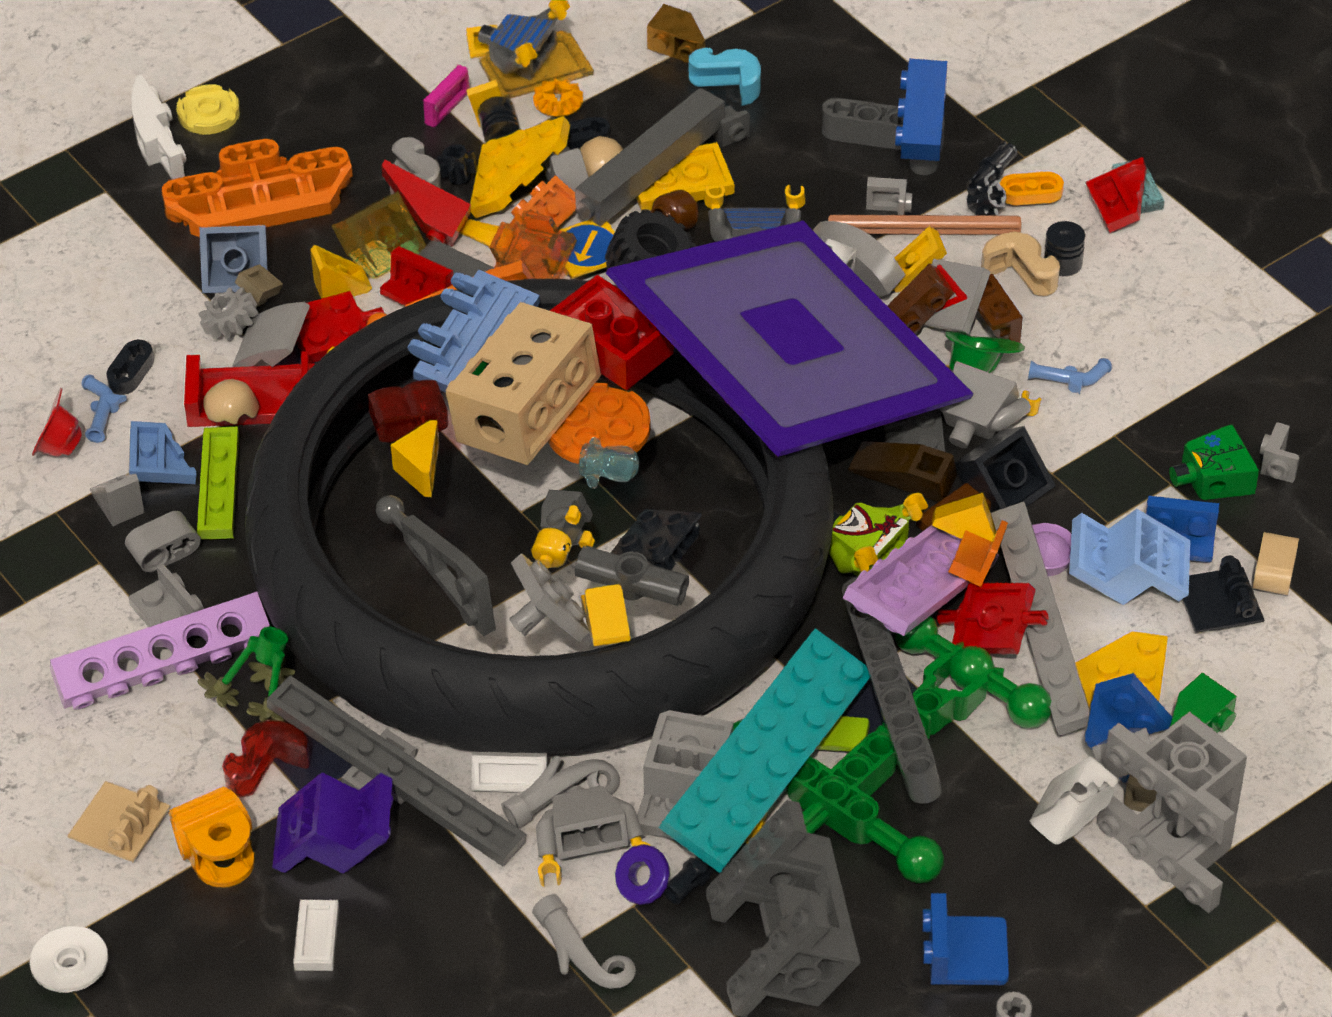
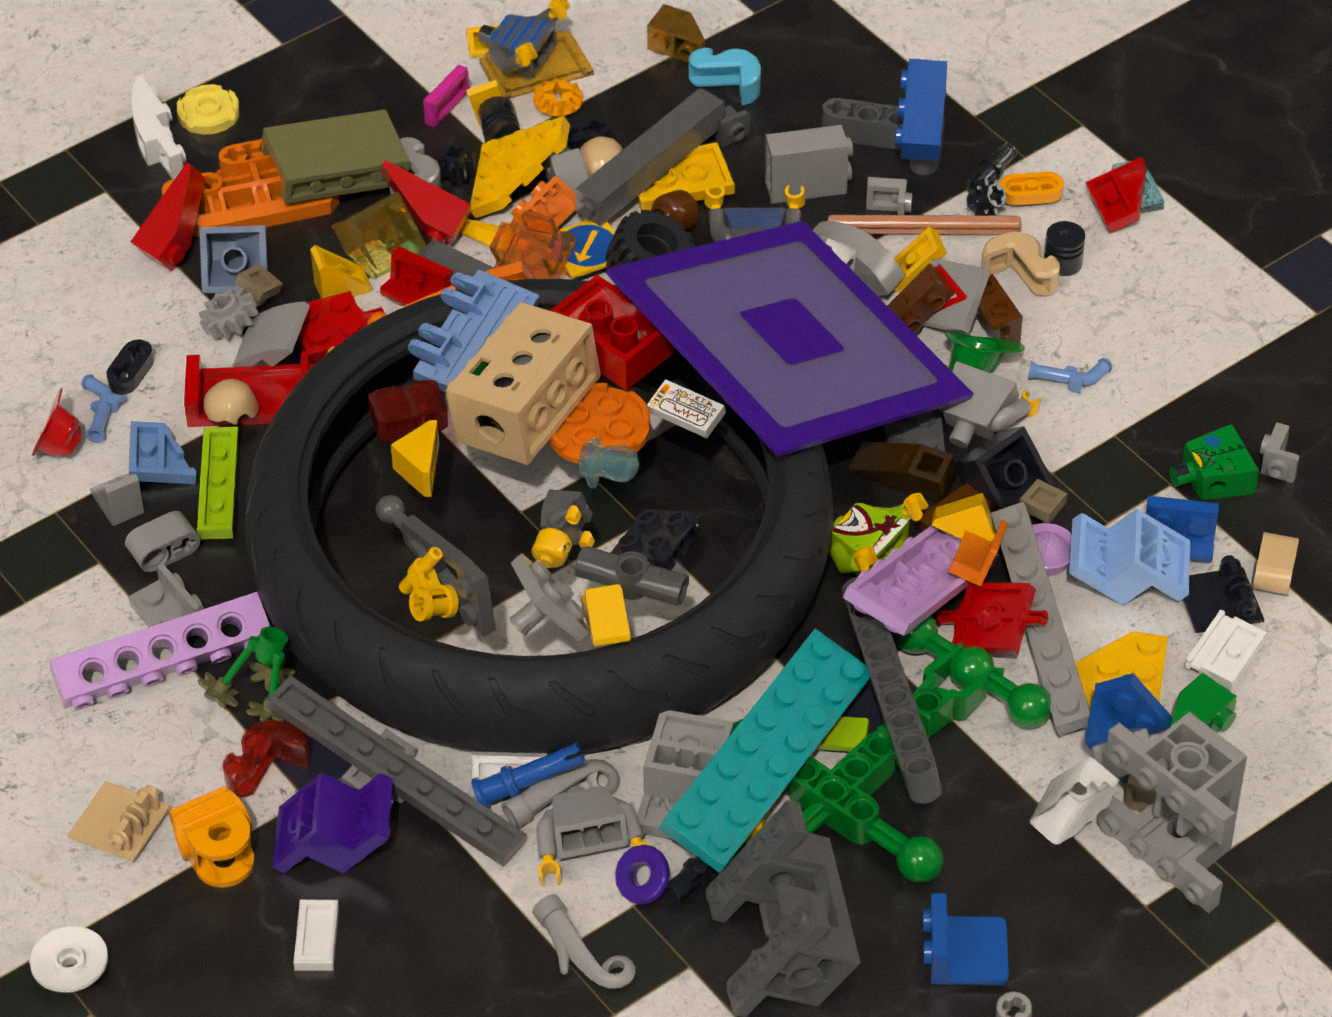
none -> red slope [130,163,205,272]
none -> olive panel [261,109,410,204]
none -> yellow piece [399,547,459,621]
none -> blue pin [471,742,586,808]
none -> white tile [647,379,726,438]
none -> light grey brick [765,125,853,204]
none -> dark tan tile [1019,479,1068,524]
none -> white plate [1185,609,1267,691]

